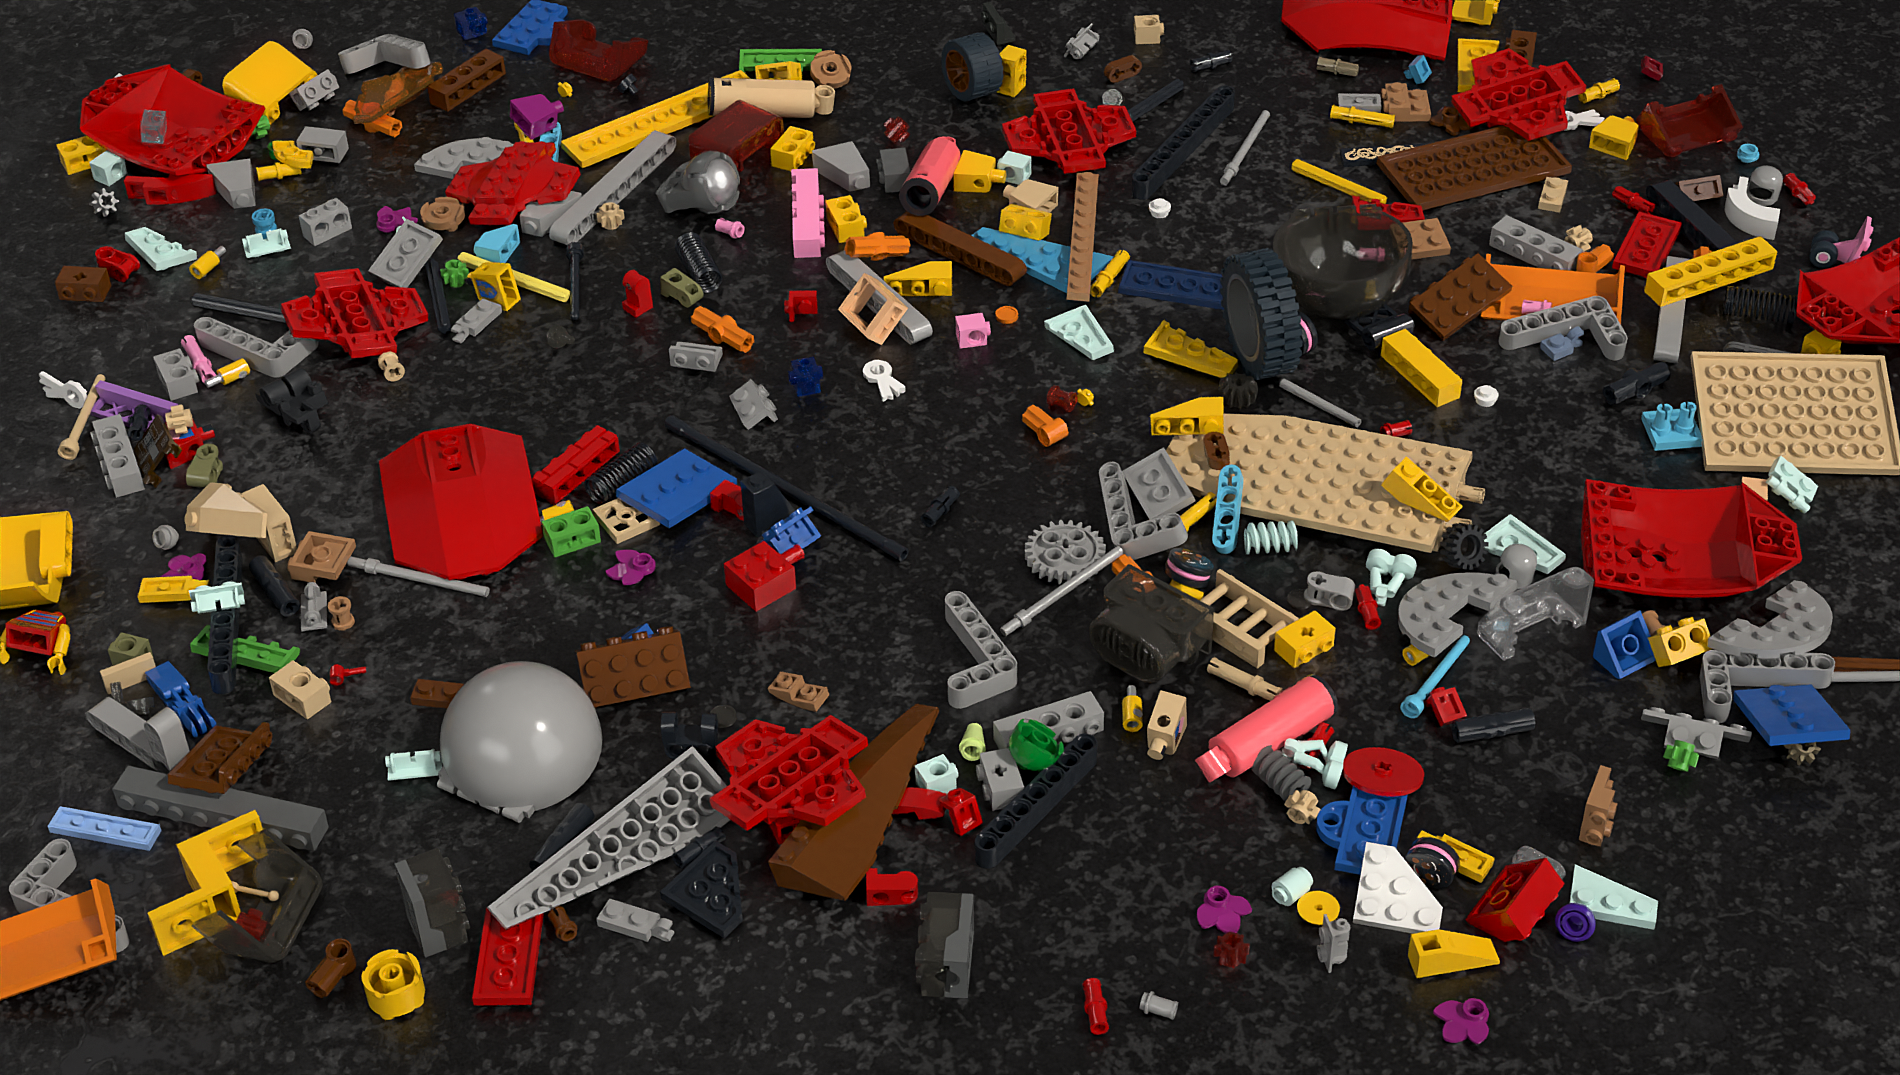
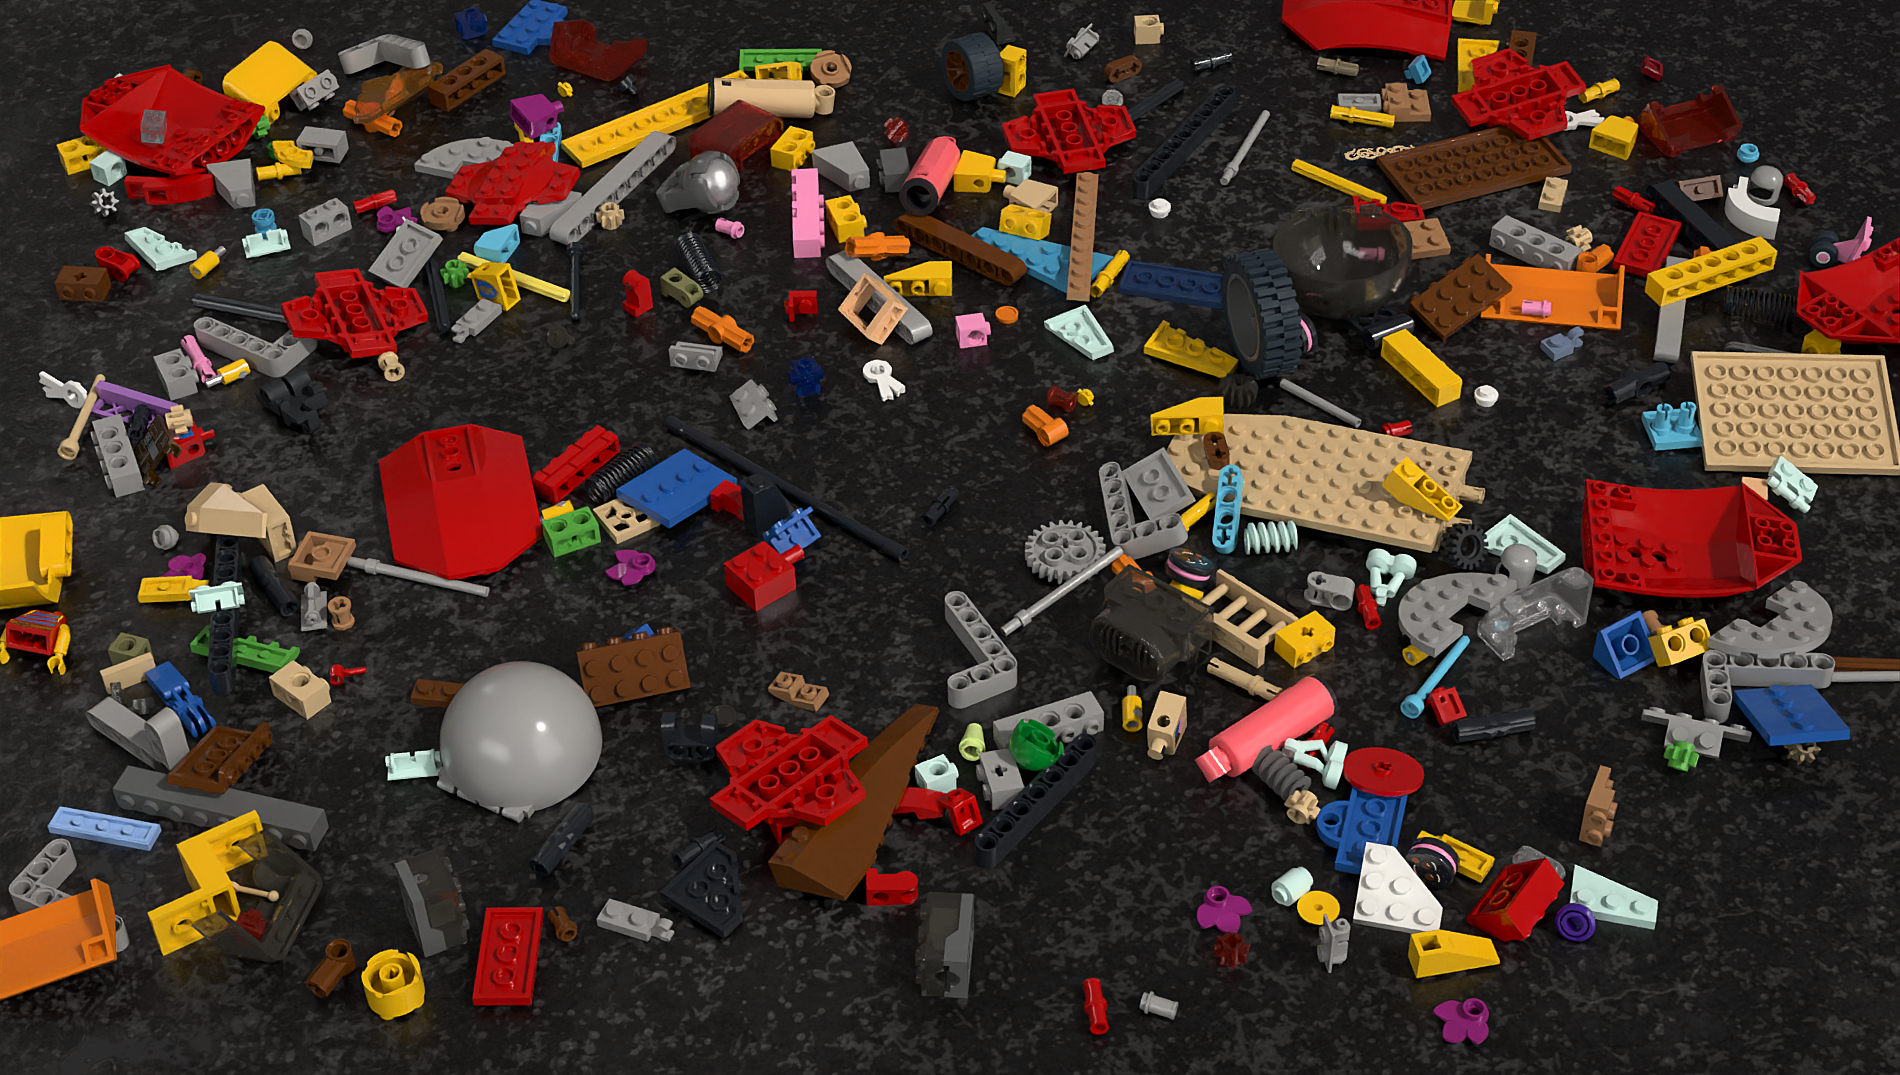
olive piece [186,444,223,488] -> none
light grey wedge [487,746,730,930] -> none
reddish brown animal [1430,106,1475,136] -> none
light grey beam [1498,296,1628,361] -> none
none -> red axle [352,189,397,215]

